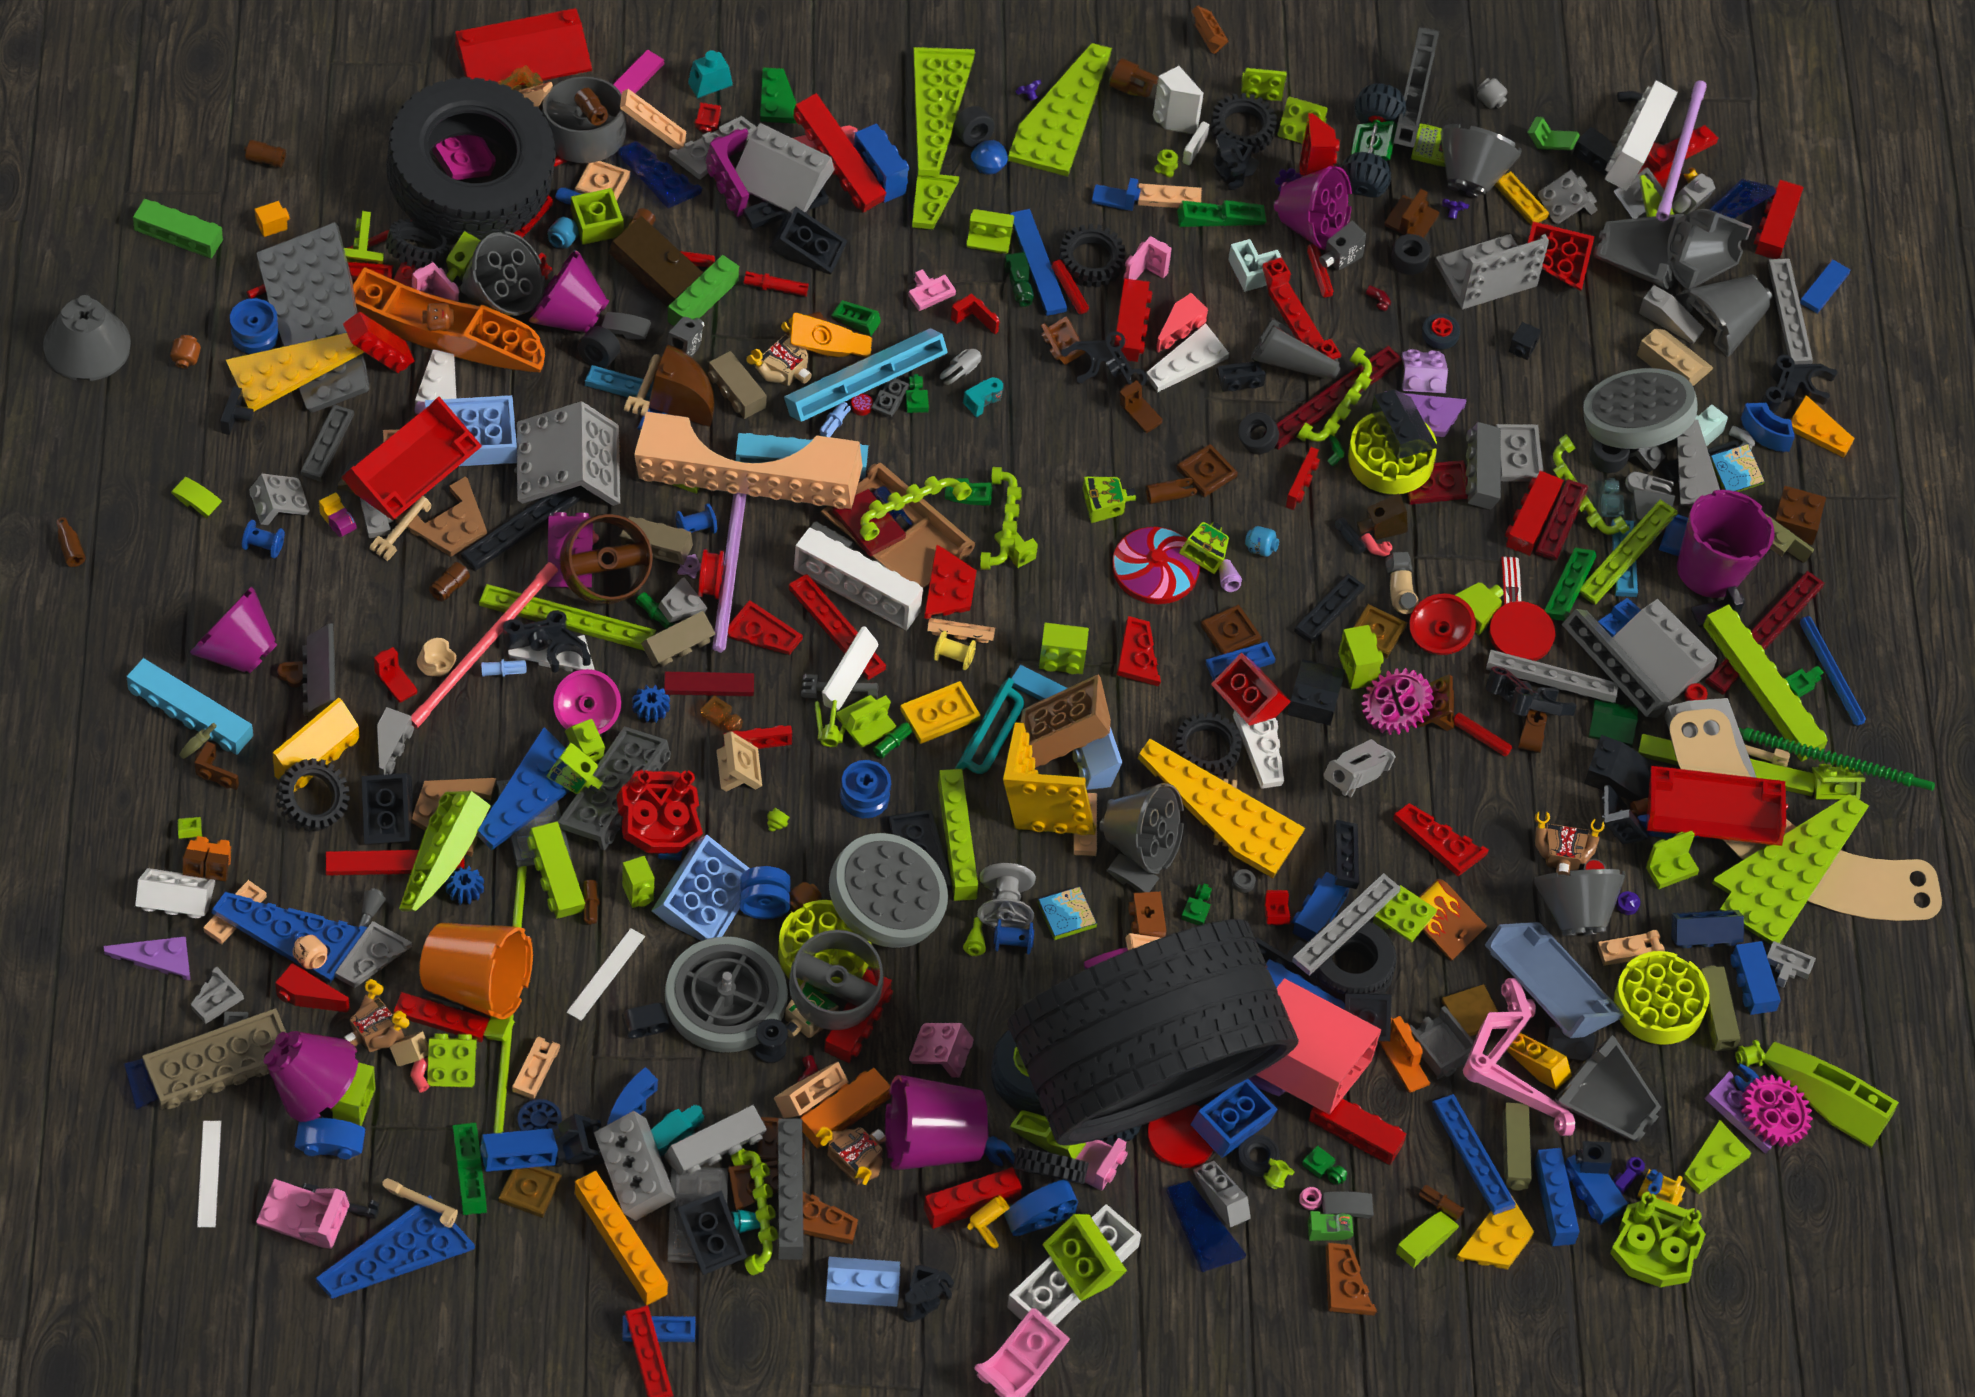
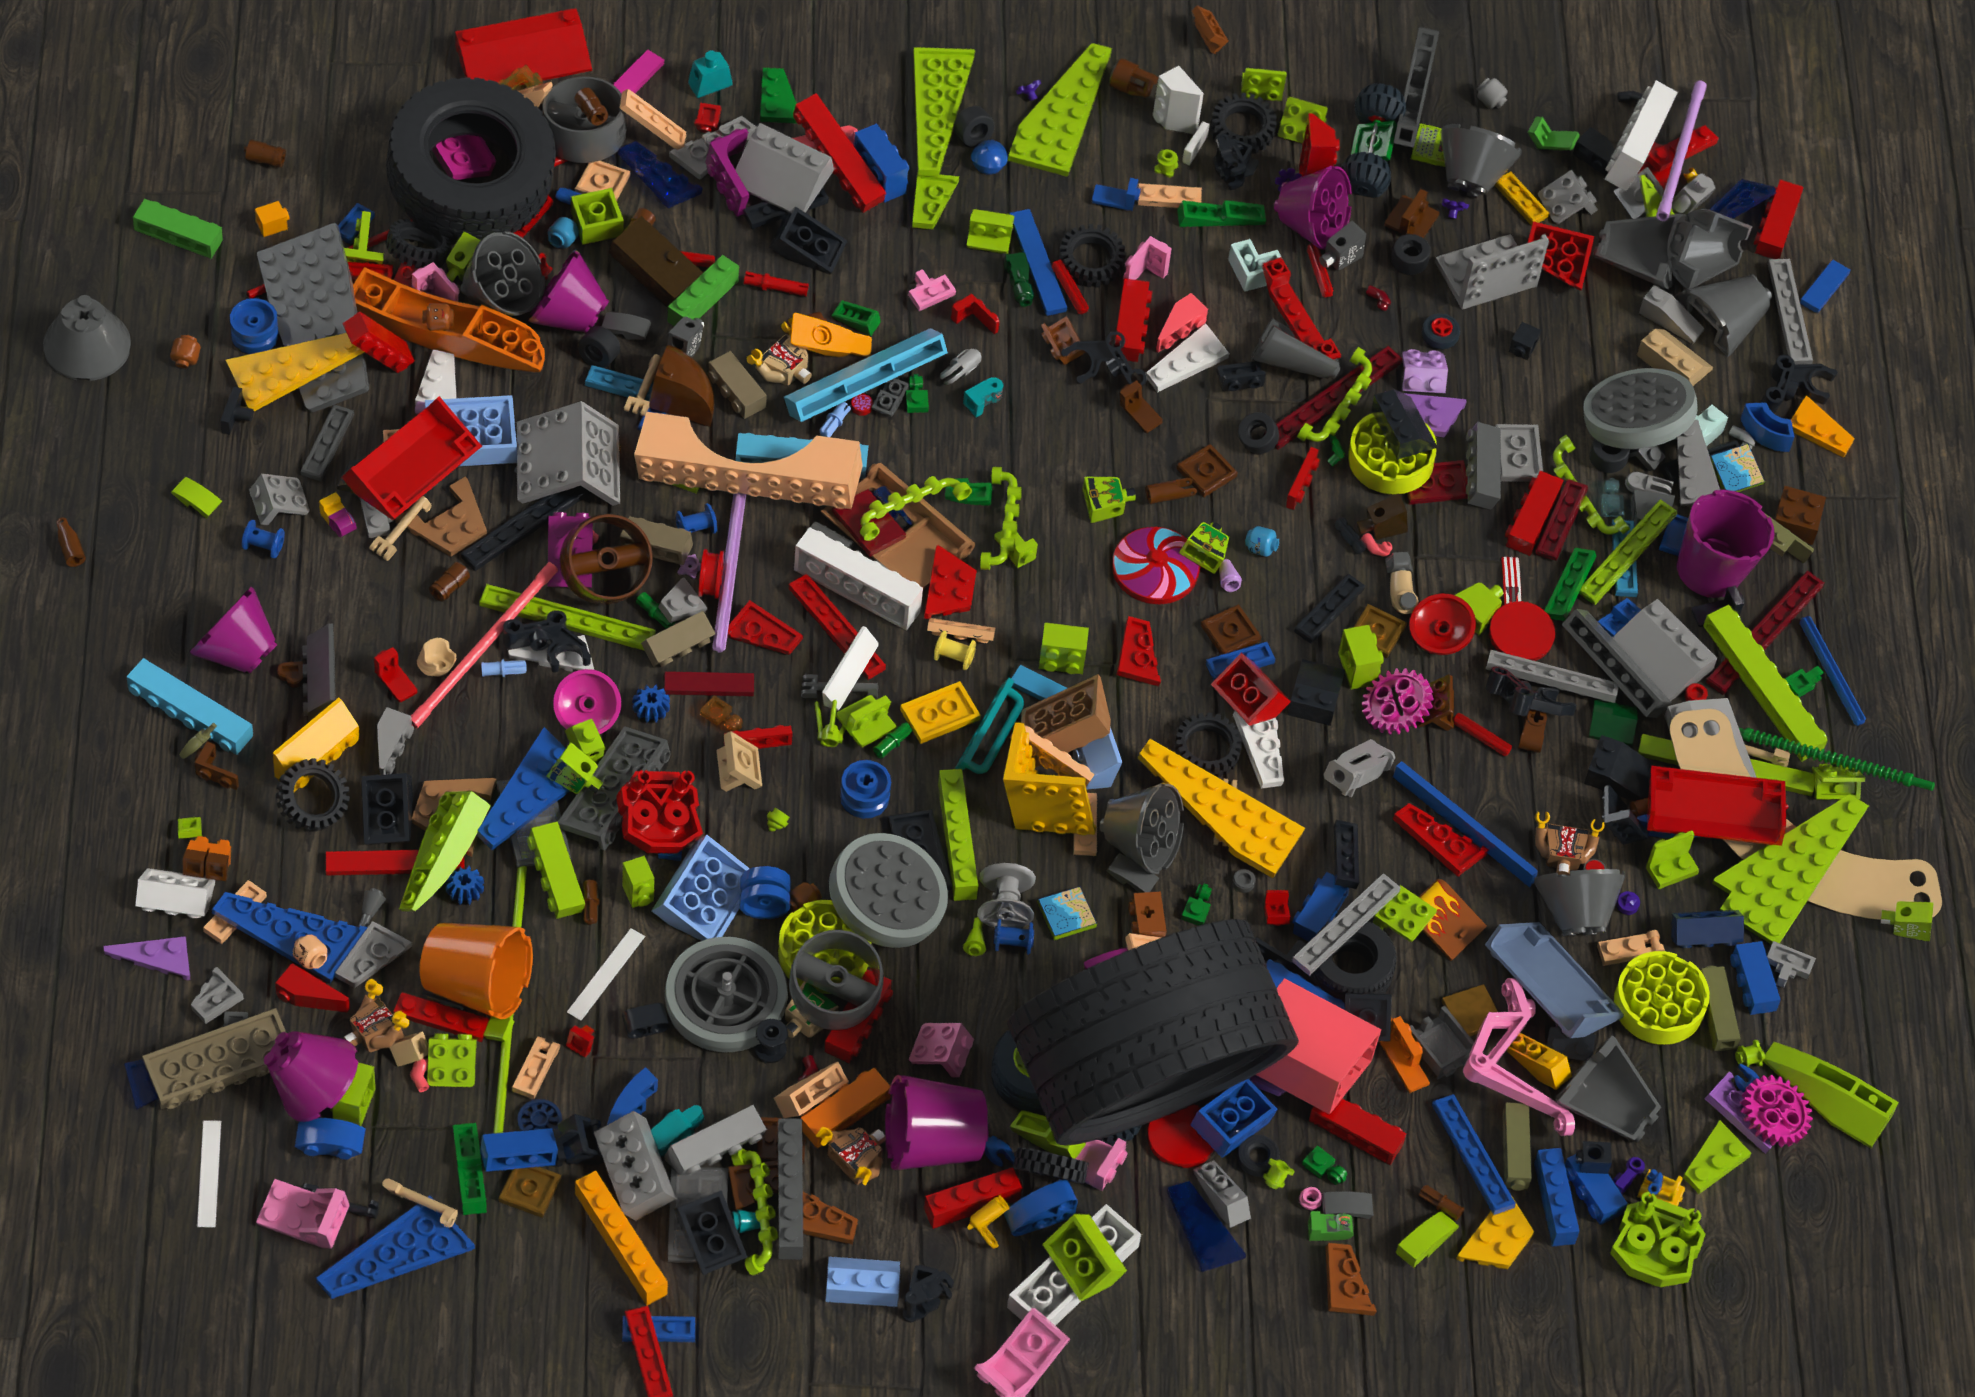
none -> blue tile [338,203,375,245]
none -> red tile [566,1025,594,1057]
none -> light nougat wing [1009,725,1095,786]
none -> blue tile [1393,761,1538,887]
none -> lime torso [1881,901,1934,941]

